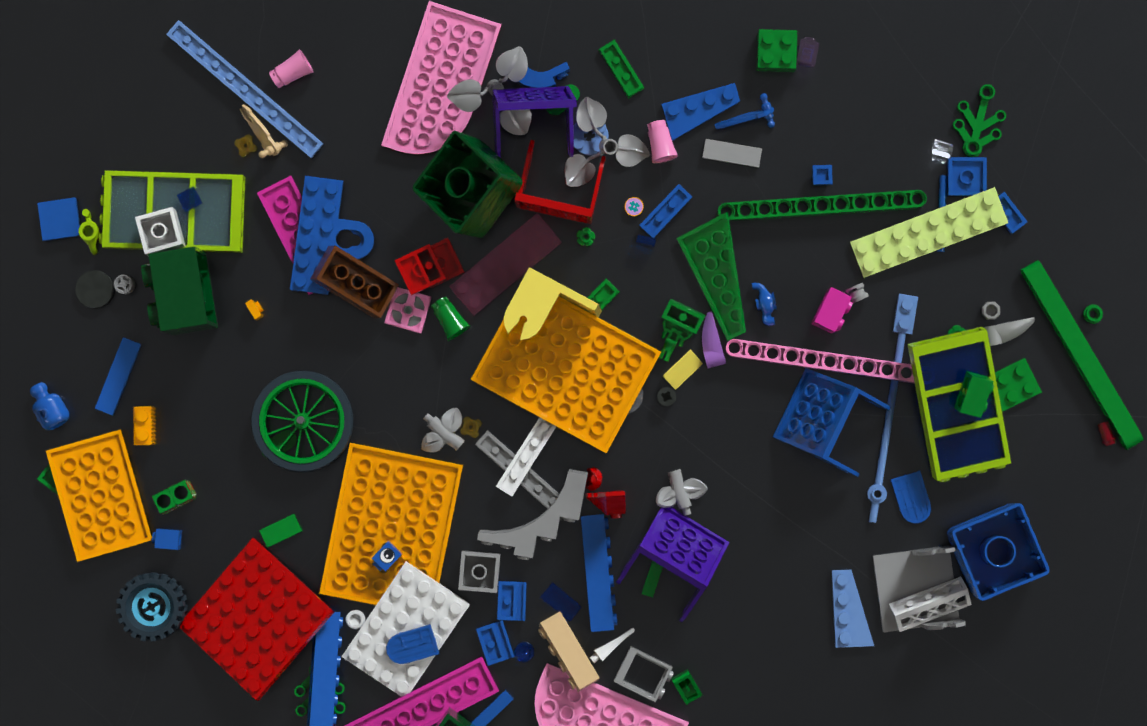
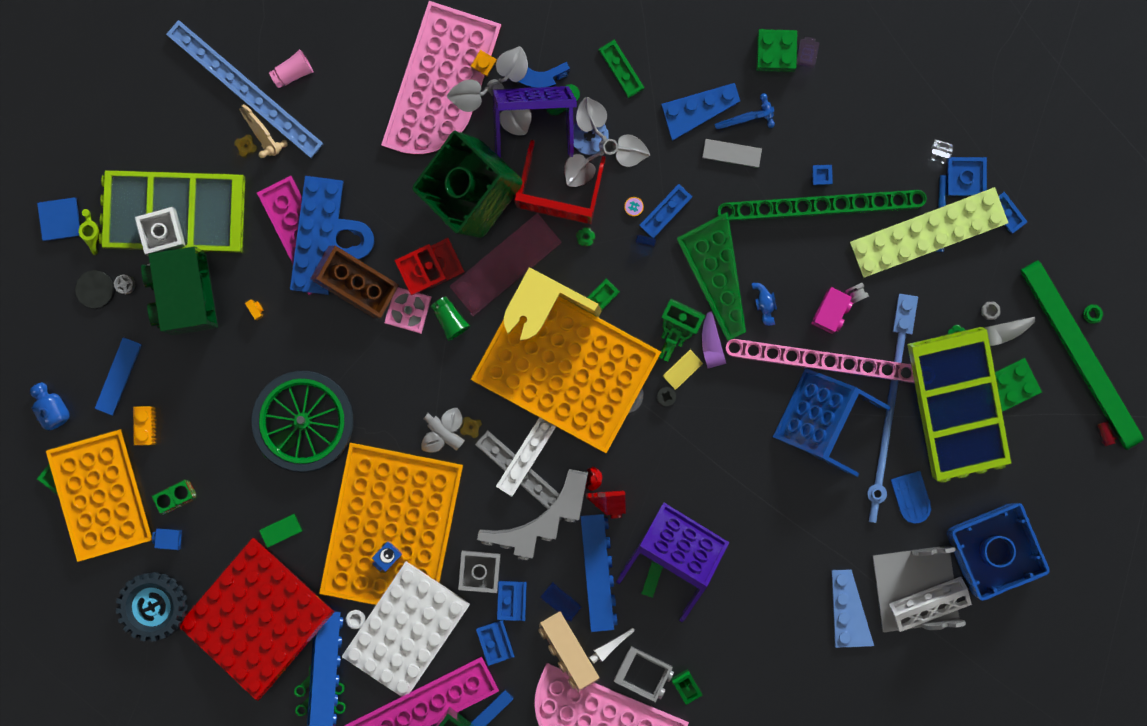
clear blue tile [177,186,203,213] -> none
blue window [386,624,440,664] -> none
clear blue tile [514,642,534,662] -> none
bright pink plant [647,120,678,163] -> none
light grey plant [656,469,708,516] -> none
green plant [952,84,1006,157] -> none
green brick [954,371,994,418] -> none
none -> light orange plate [471,50,497,76]

